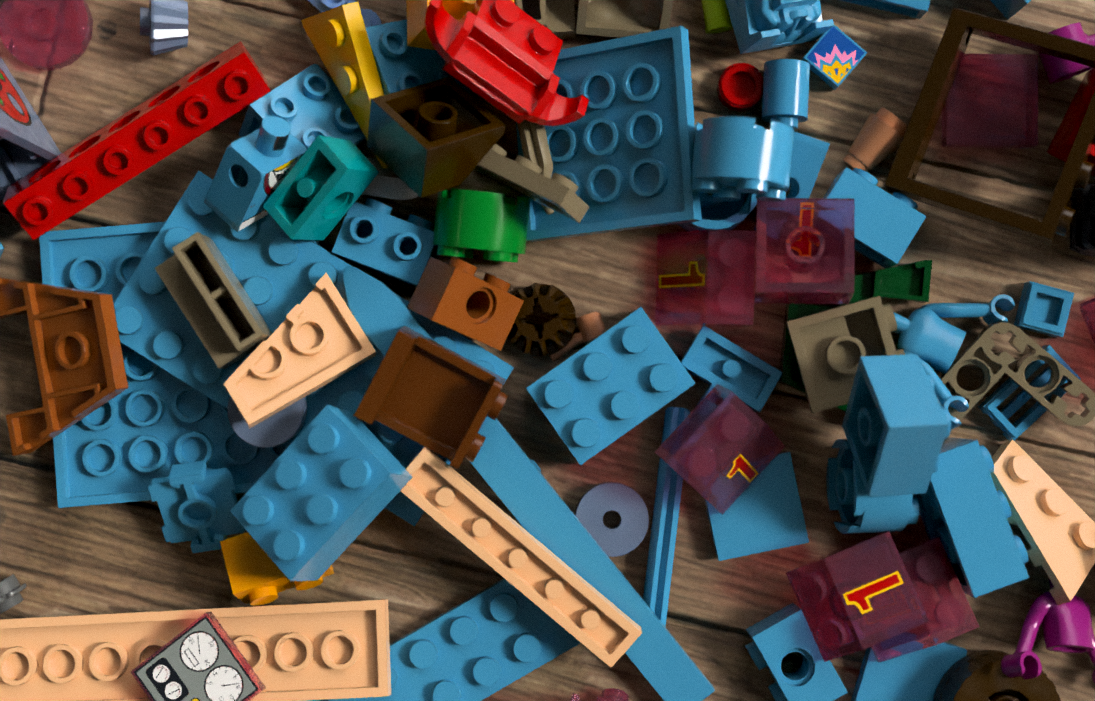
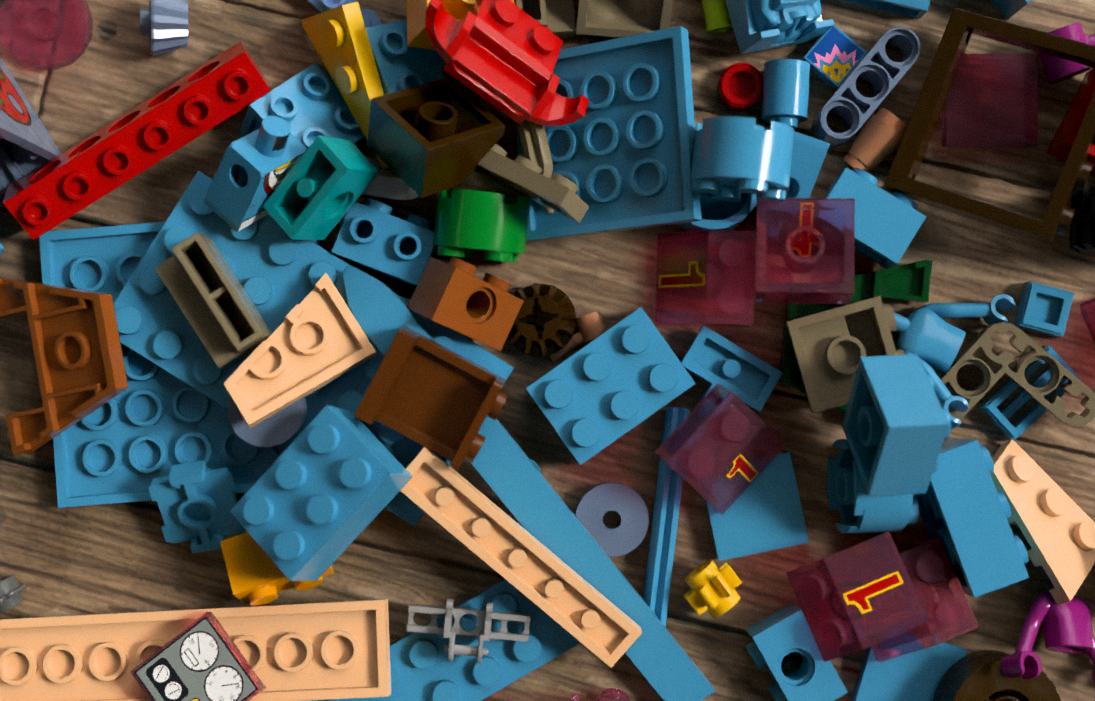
none -> light grey piece [407,599,531,664]
none -> yellow gear [683,559,742,618]
none -> sand blue beam [811,27,921,148]

